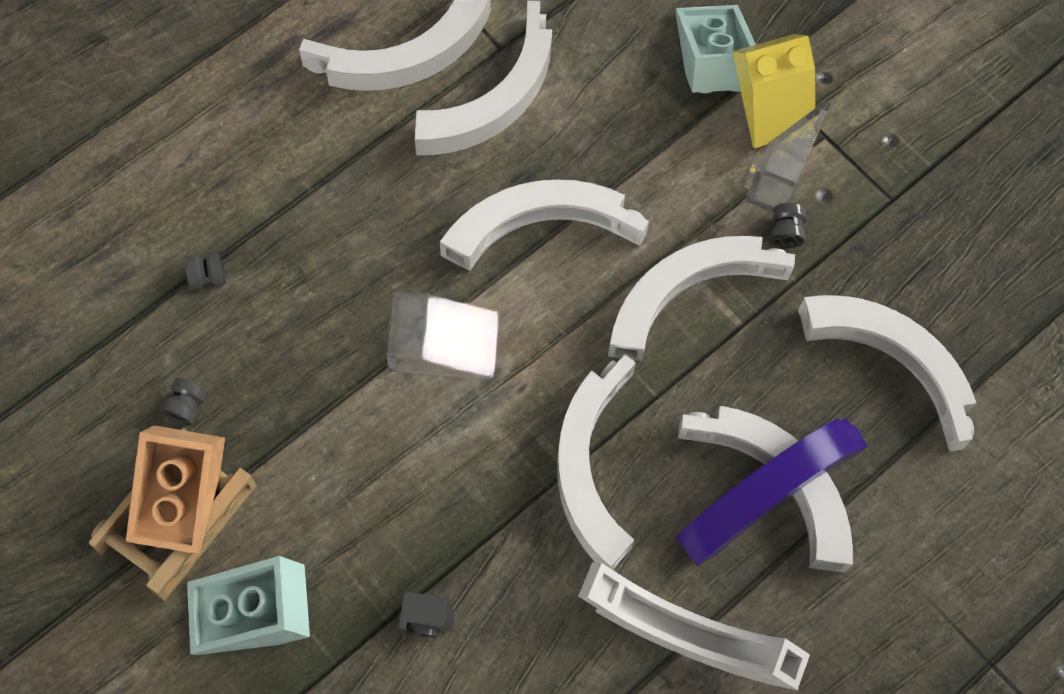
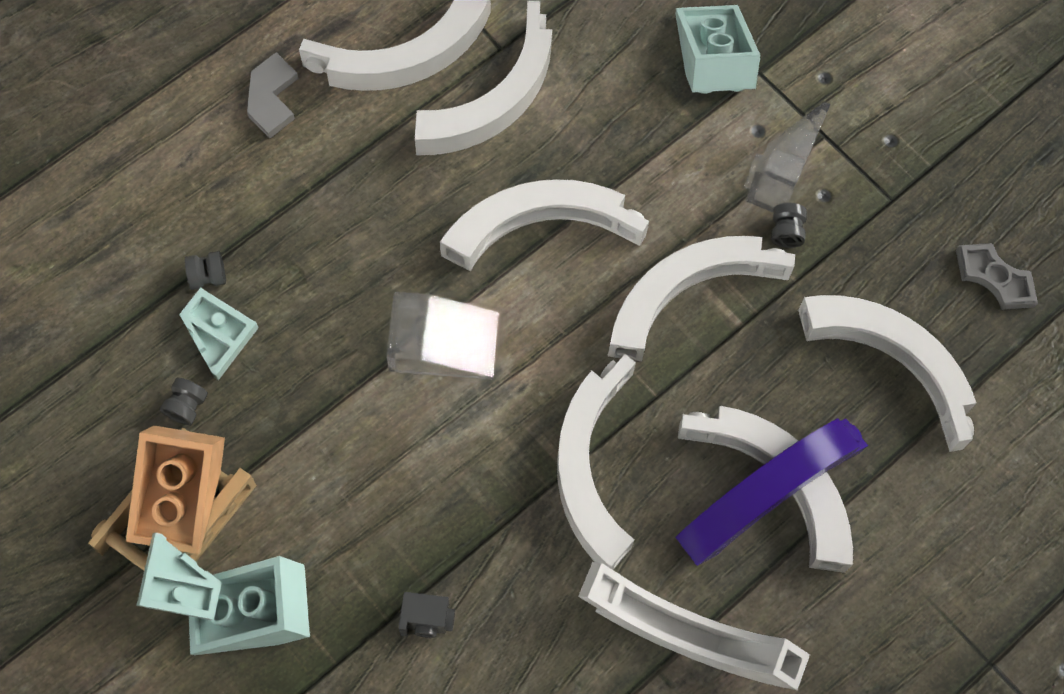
light yellow slope [732,34,816,148] -> none
none -> light aqua wing [137,533,222,620]
none -> light aqua wing [179,288,258,380]
none -> light grey tile [247,52,299,138]
none -> light grey tile [956,243,1038,310]

